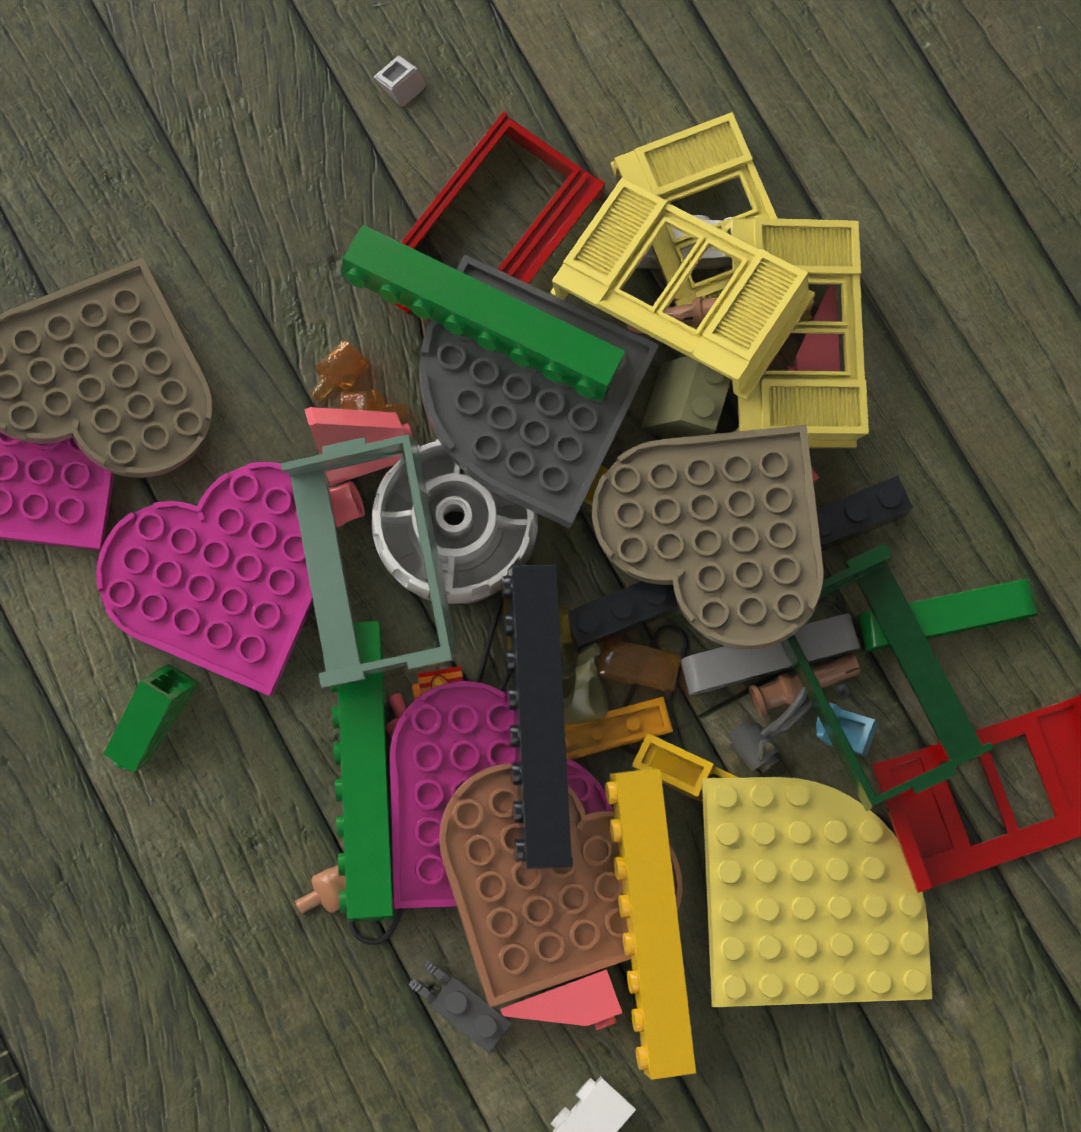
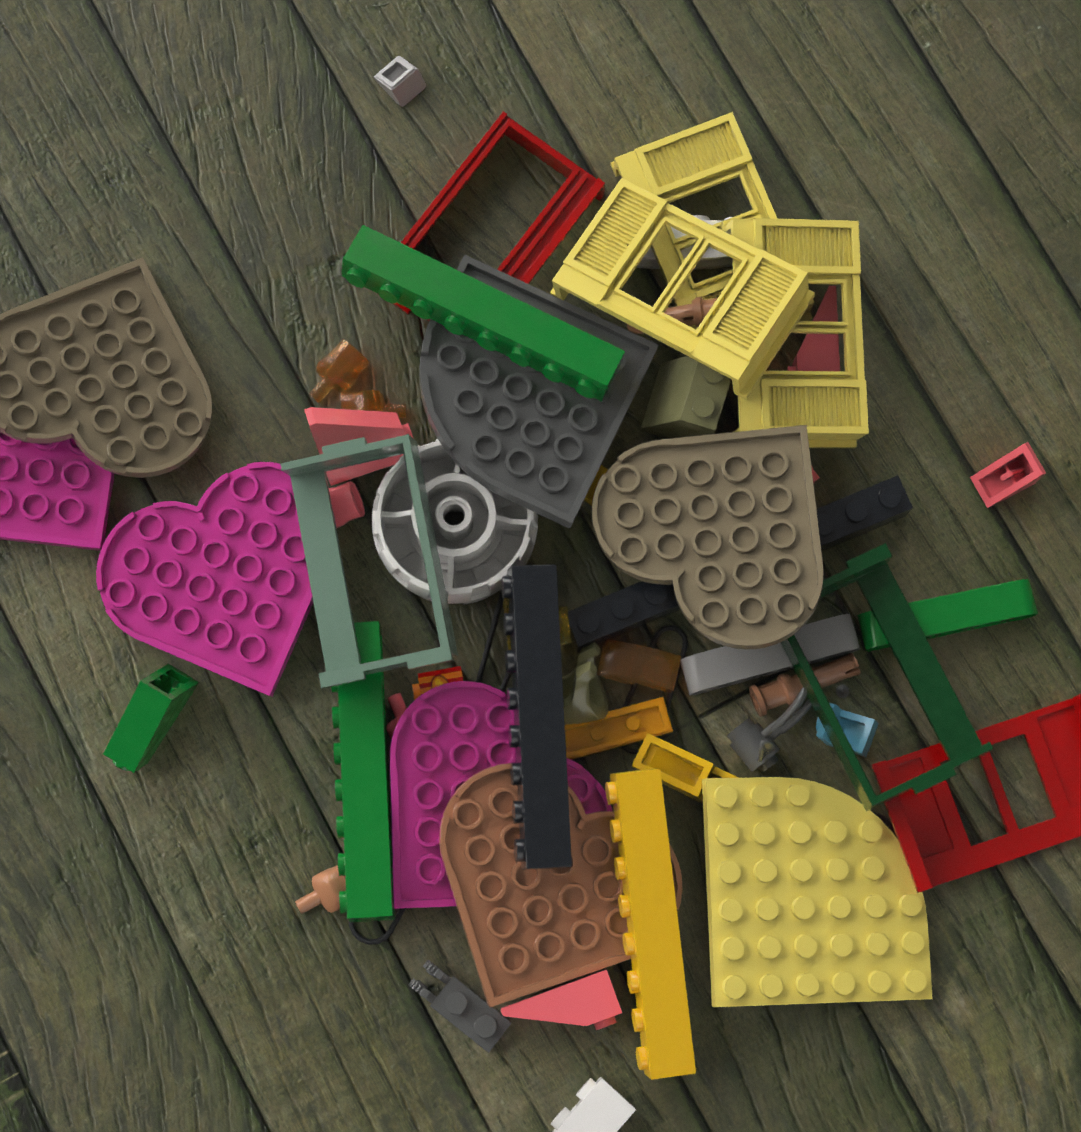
none -> coral slope [970,442,1046,508]

